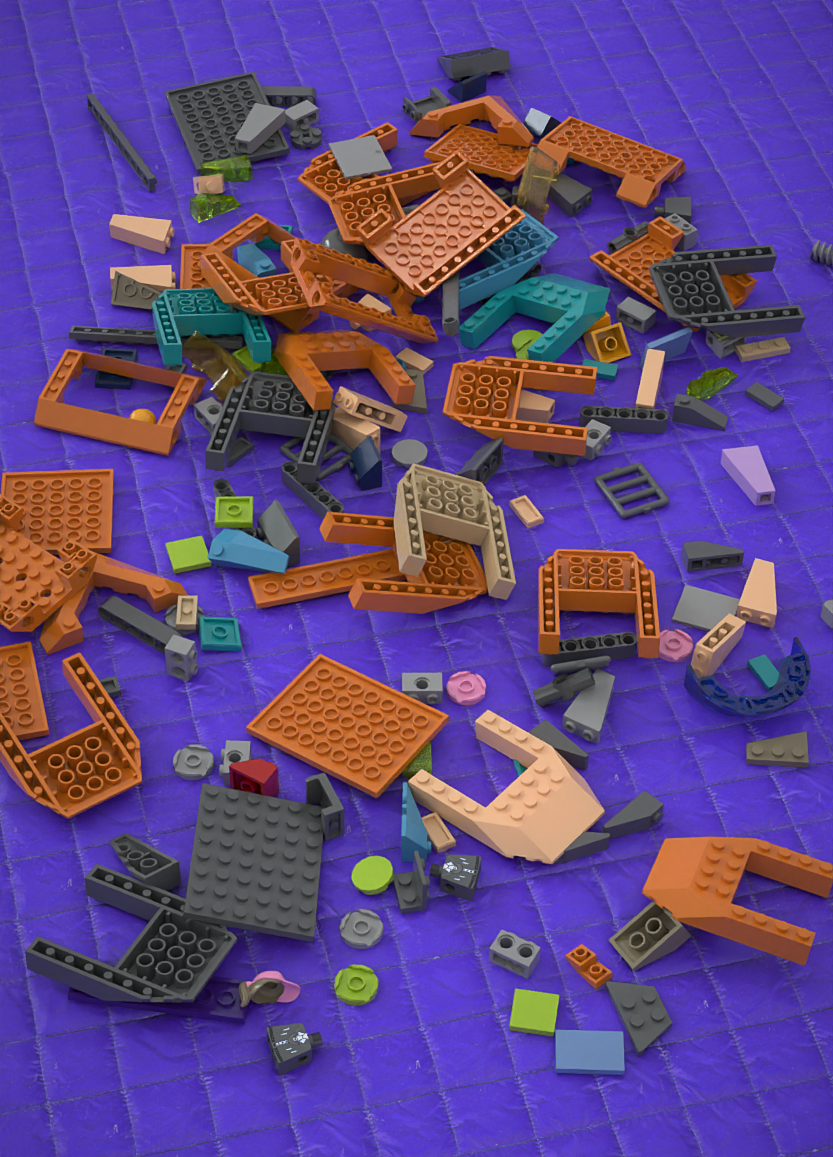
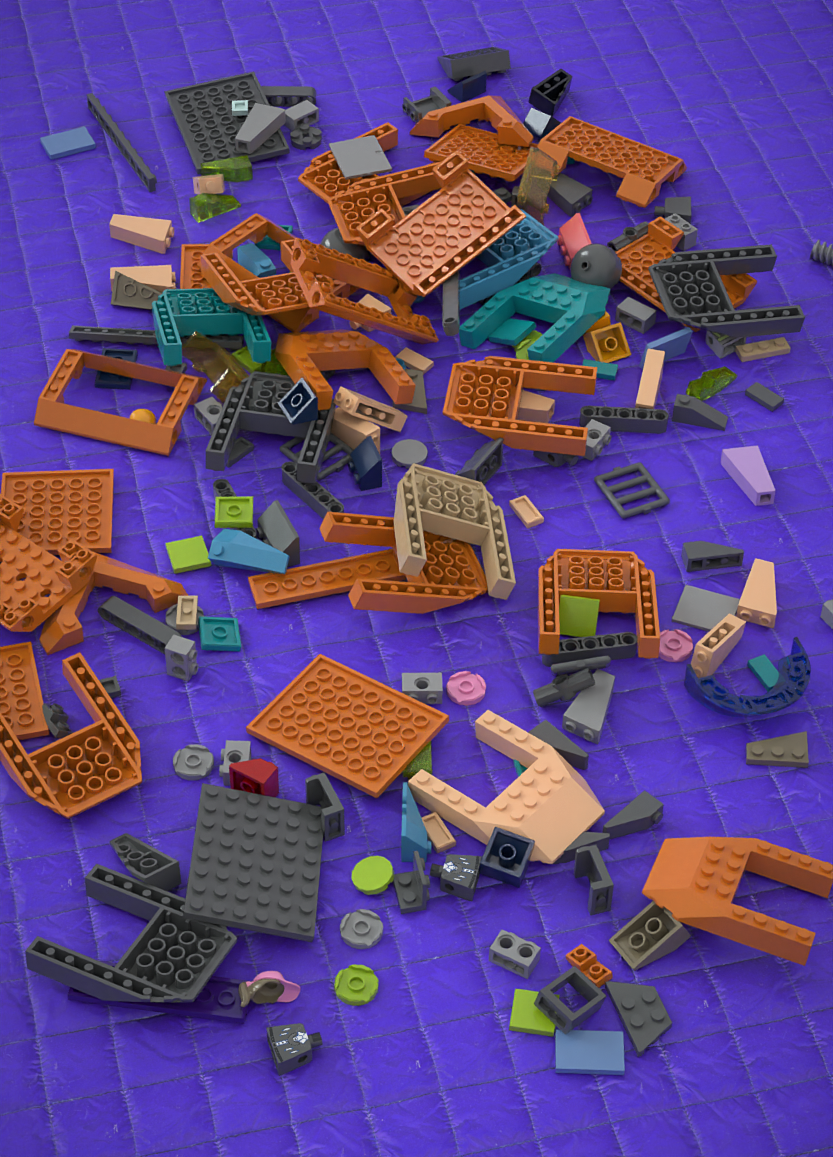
none -> medium blue tile [40,126,96,160]
none -> dark grey slope [42,703,73,739]
none -> light aqua plate [232,100,248,116]
none -> dark blue slope [278,378,318,425]
none -> dark blue slope [480,827,535,888]
none -> teal tile [488,318,536,346]
none -> black wedge [529,69,573,117]
none -> dark grey window [534,966,606,1035]
none -> coral slope [557,213,592,273]
none -> lime tile [559,595,600,637]
none -> dark grey cylinder [570,244,622,289]
none -> dark grey panel [574,845,614,916]

